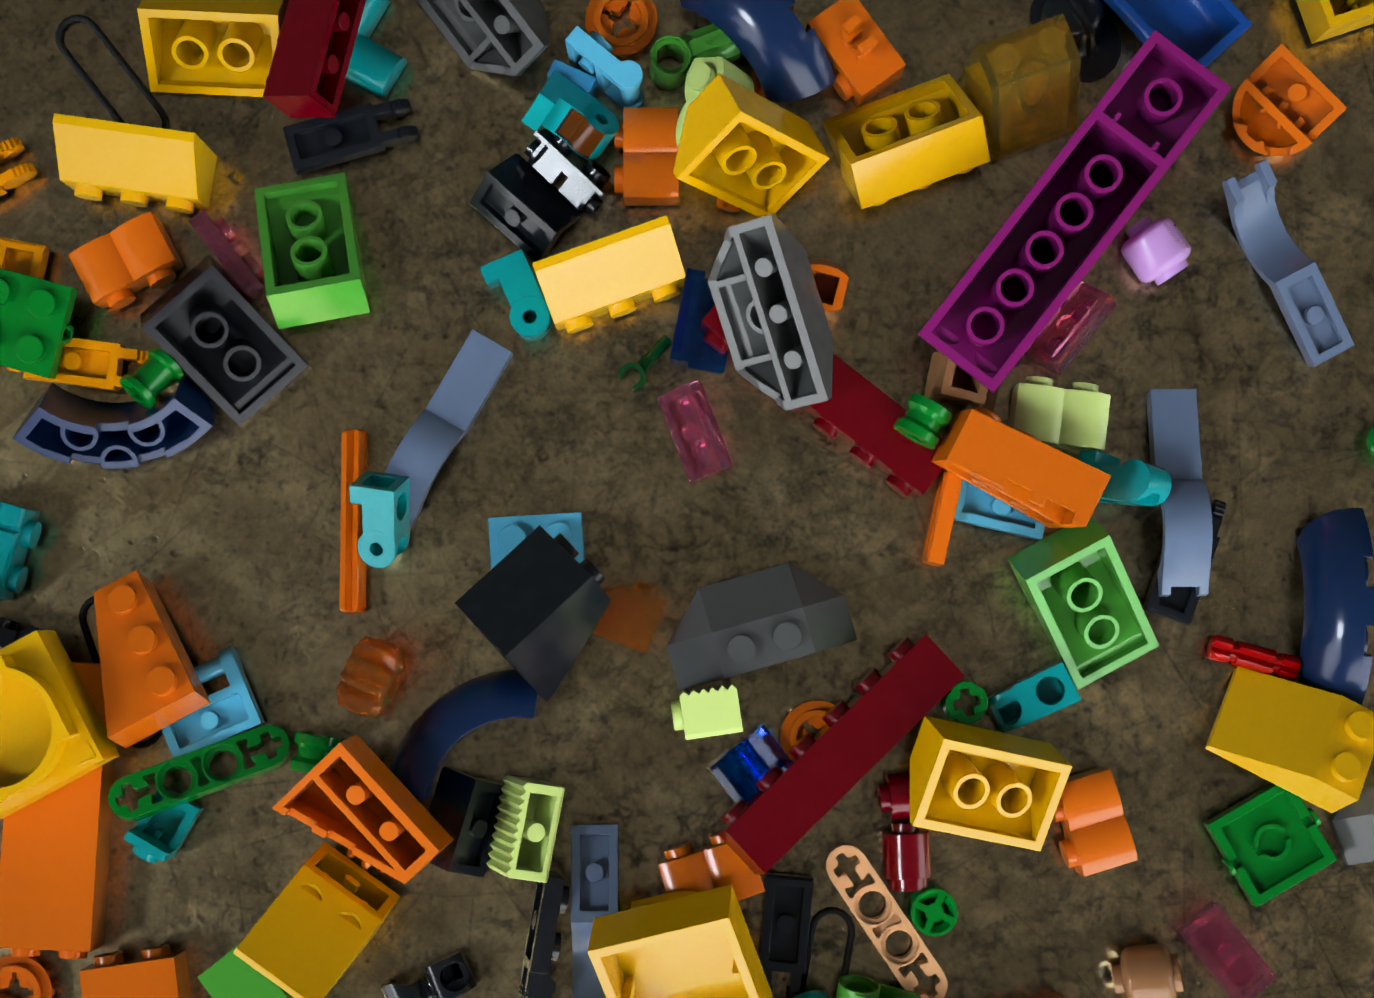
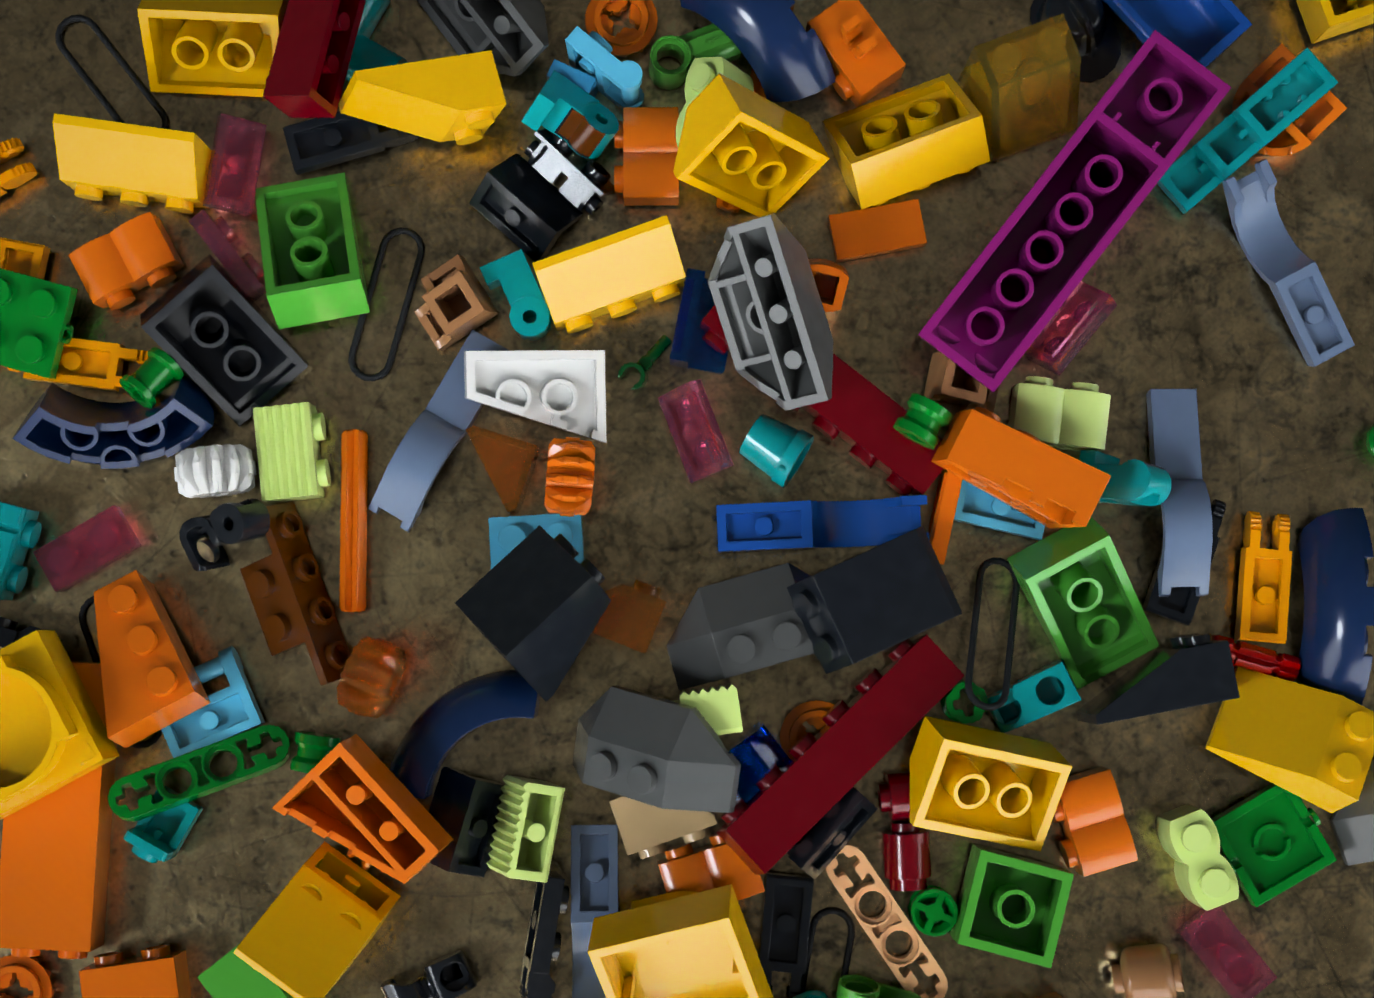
teal leg [349,471,410,568] -> none
lavender head [1121,215,1191,286] -> none
none -> clear pink plate [33,505,142,592]
none -> white gear [174,444,257,498]
none -> black leg [179,498,270,571]
none -> clear pink plate [203,113,267,216]
none -> reddish brown bracket [240,501,357,686]
none -> yellowish green brick [253,402,331,504]
none -> yellow slope [338,50,506,145]
none -> black piece [348,227,425,381]
none -> medium nougat brick [414,254,499,351]
none -> white wing [464,350,607,443]
none -> clear orange slope [466,425,540,516]
none -> orange gear [544,437,595,517]
none -> dark grey wedge [573,685,741,813]
none -> tan slope [609,795,717,859]
none -> blue piece [716,495,929,552]
none -> teal piece [739,414,814,488]
none -> black slope [787,526,962,674]
none -> black panel [787,787,878,879]
none -> orange tile [827,199,927,263]
none -> bright green brick [950,844,1074,968]
none -> black piece [965,557,1020,711]
none -> black slope [1076,633,1240,725]
none -> yellowish green brick [1156,804,1239,911]
none -> teal slope [1157,47,1339,214]
none -> light orange hinge [1234,511,1293,644]

